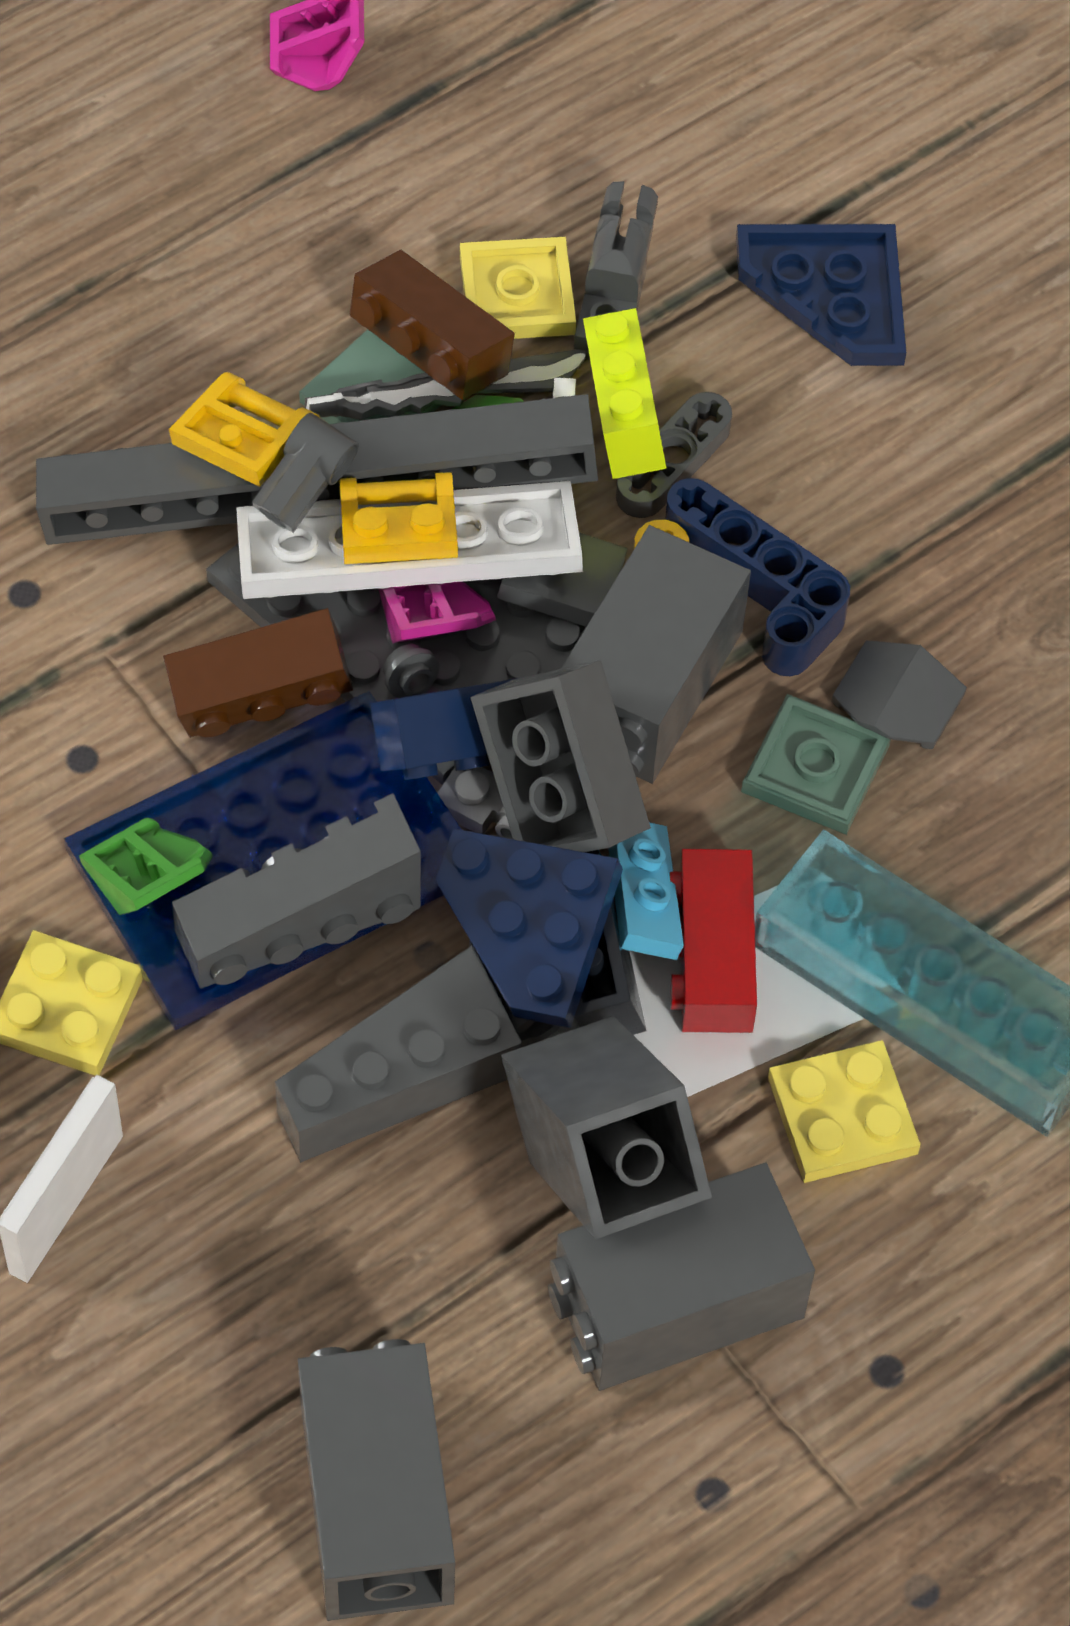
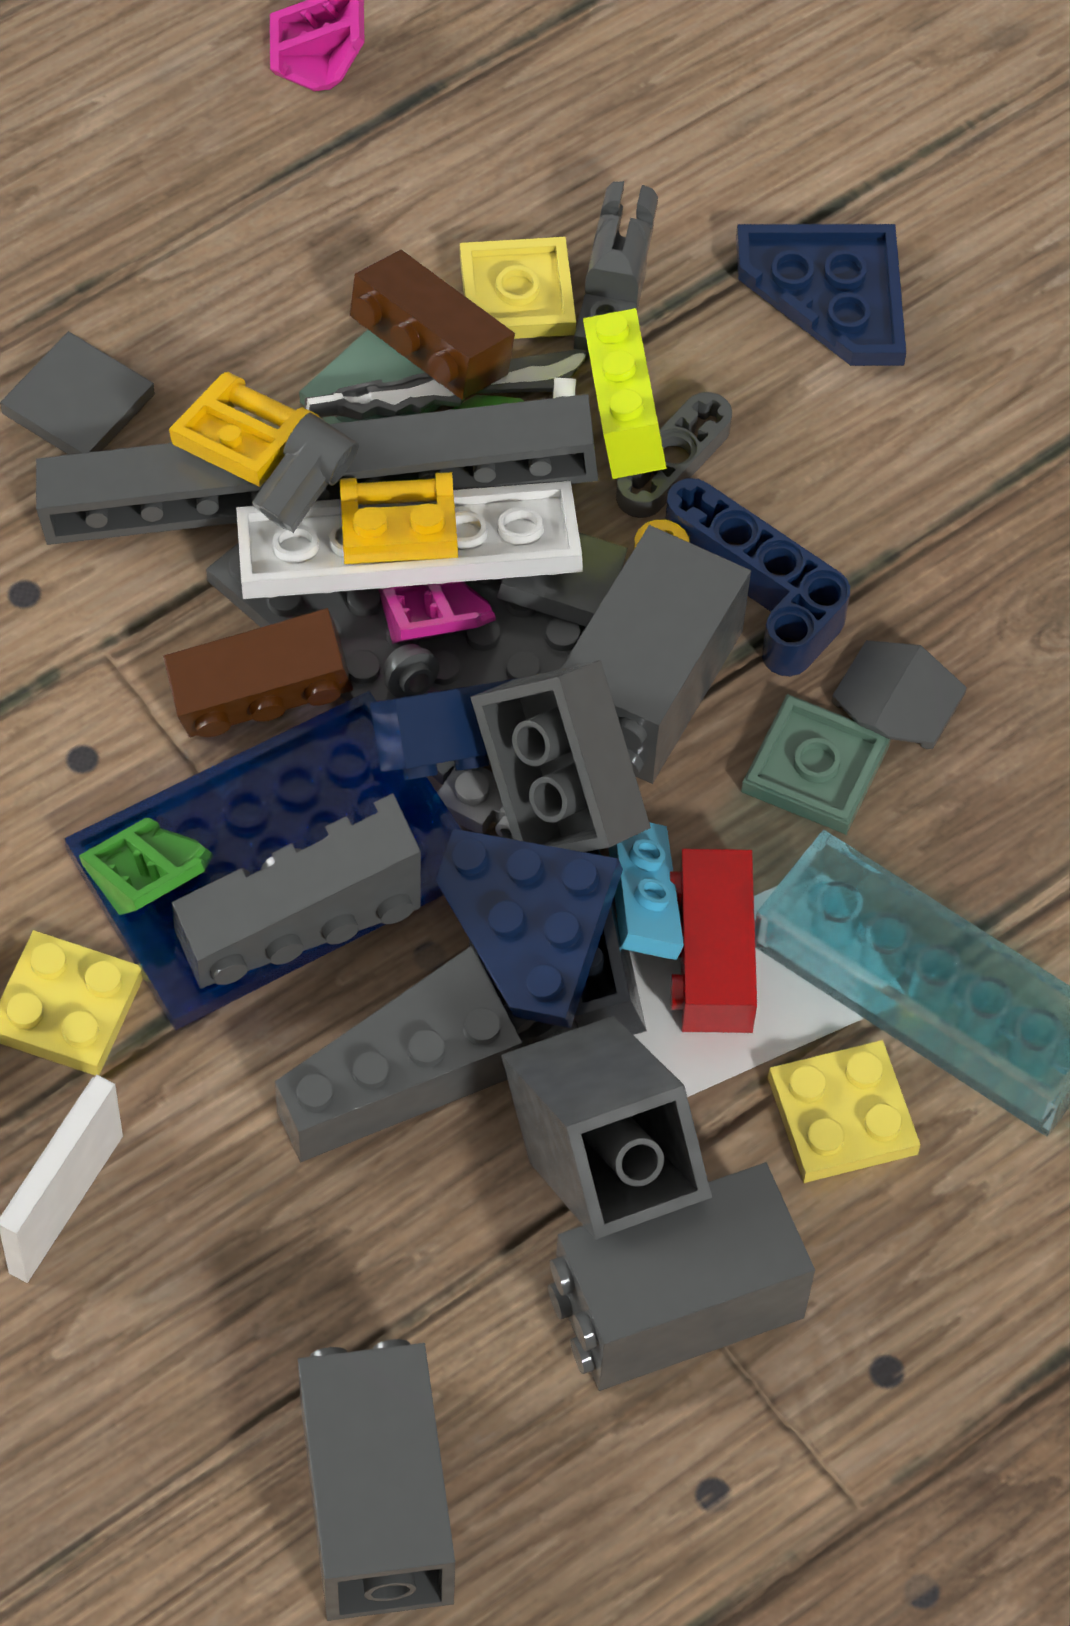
none -> dark grey tile [0,331,155,455]

